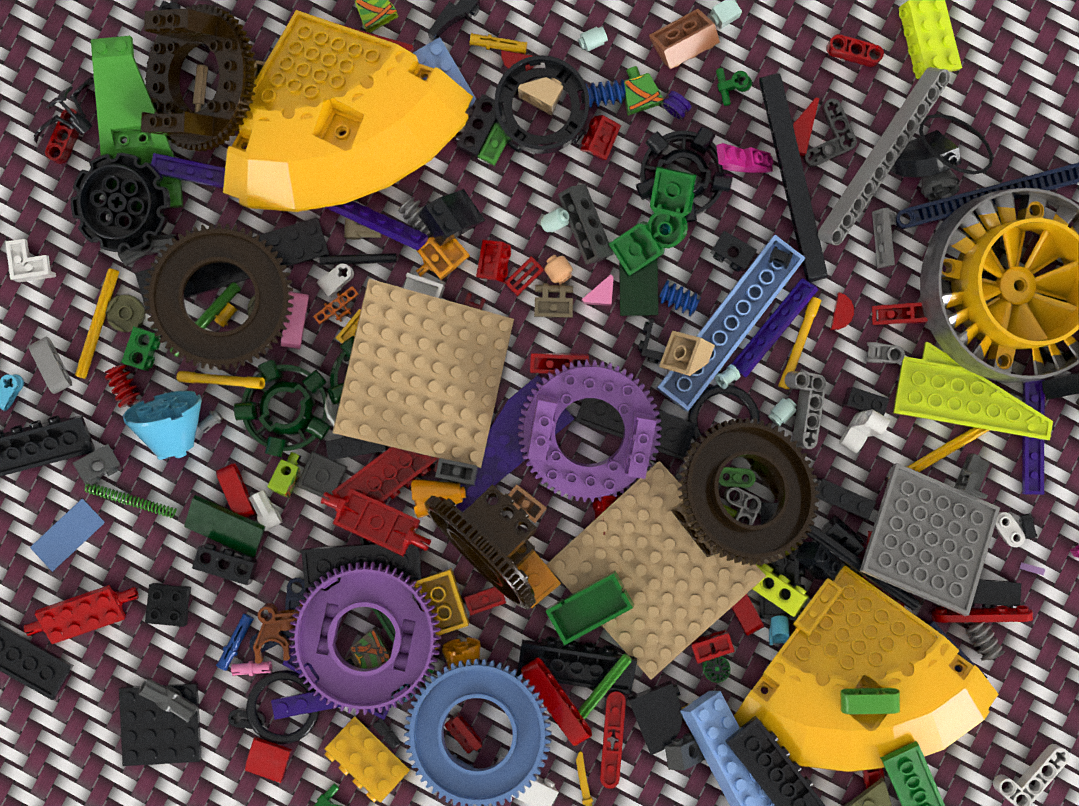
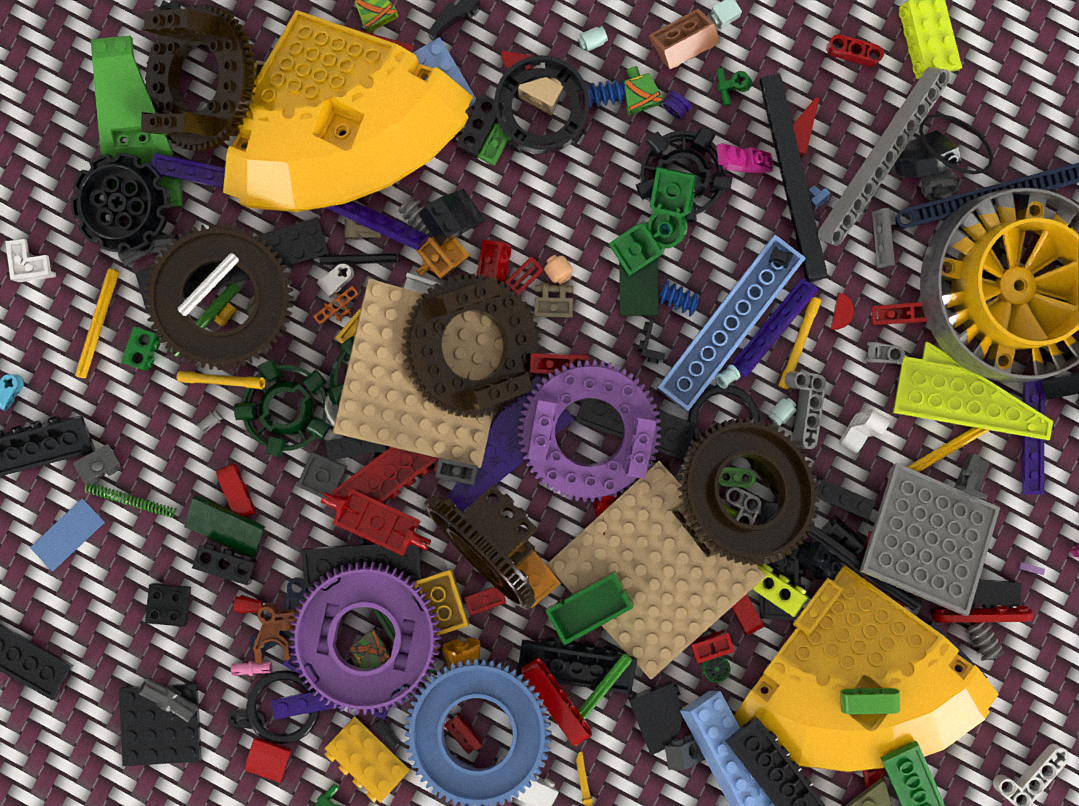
red plate [24,585,139,644] -> none
light grey beam [29,336,72,394] -> none
black plant [34,77,94,143] -> none
red beam [45,108,79,164] -> none
red piece [104,365,140,408] -> none
olive tile [106,294,145,332] -> none
medium azure cone [123,391,202,460] -> none
tan axle [193,65,208,112] -> none
blue pin [216,613,254,671] -> none
white piece [249,490,282,531] -> none
lime torso [267,452,302,498] -> none
bright pink beam [281,292,309,349] -> none
light orange cone [411,479,466,518] -> none
yellow pin [469,33,527,54] -> none
medium nougat brick [508,484,547,523] -> none
light aqua brick [541,208,569,232] -> none
dark grey brick [558,184,614,265] -> none
red bracket [580,115,621,160] -> none
bright pink slope [581,275,614,306] -> none
red piece [600,691,626,789] -> none
tan slope [659,331,715,376] -> none
black brick [710,231,757,272] -> none
medium azure piece [769,616,790,645] -> none
dark grey beam [803,98,857,167] -> none
black brick [842,387,889,416] -> none
white plate [995,512,1025,547] -> none
black pin [1019,513,1037,539] -> none
none -> white axle [177,253,239,316]
none -> red cone [234,595,263,614]
none -> dark brown piece [402,274,541,418]
none -> medium blue tile [808,185,830,211]

